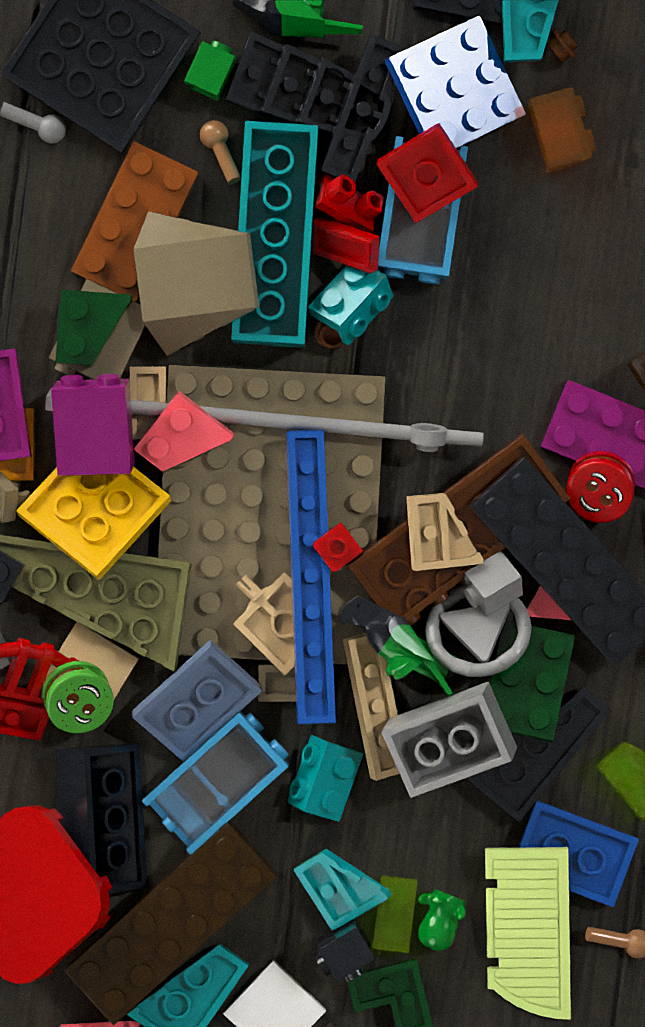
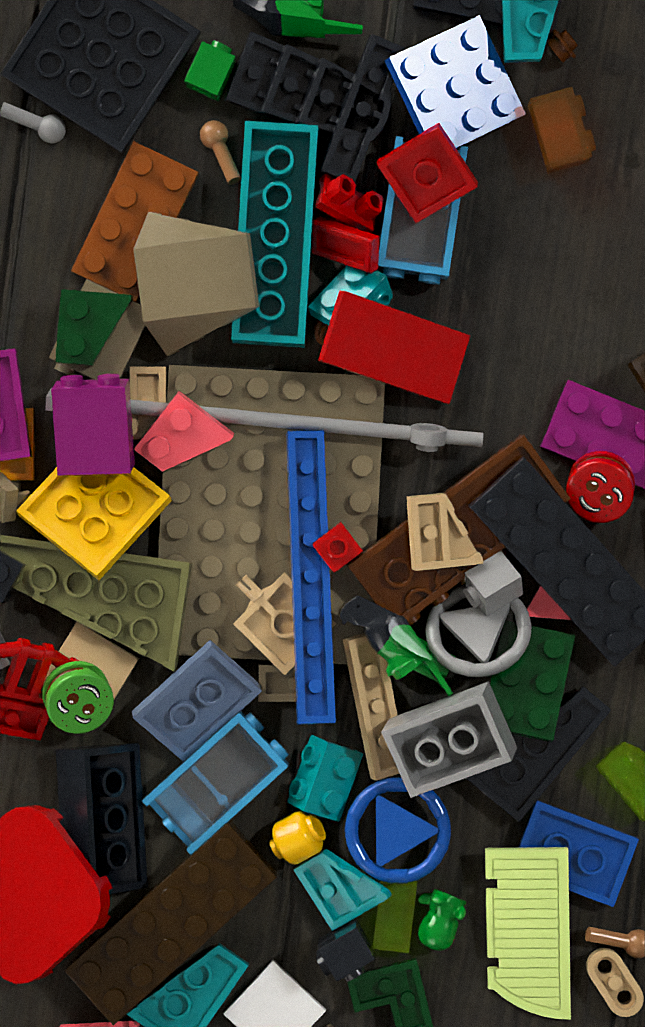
none -> yellow head [270,811,326,865]
none -> red tile [318,290,470,404]
none -> blue piece [345,777,451,884]
none -> tan plate [586,948,644,1017]

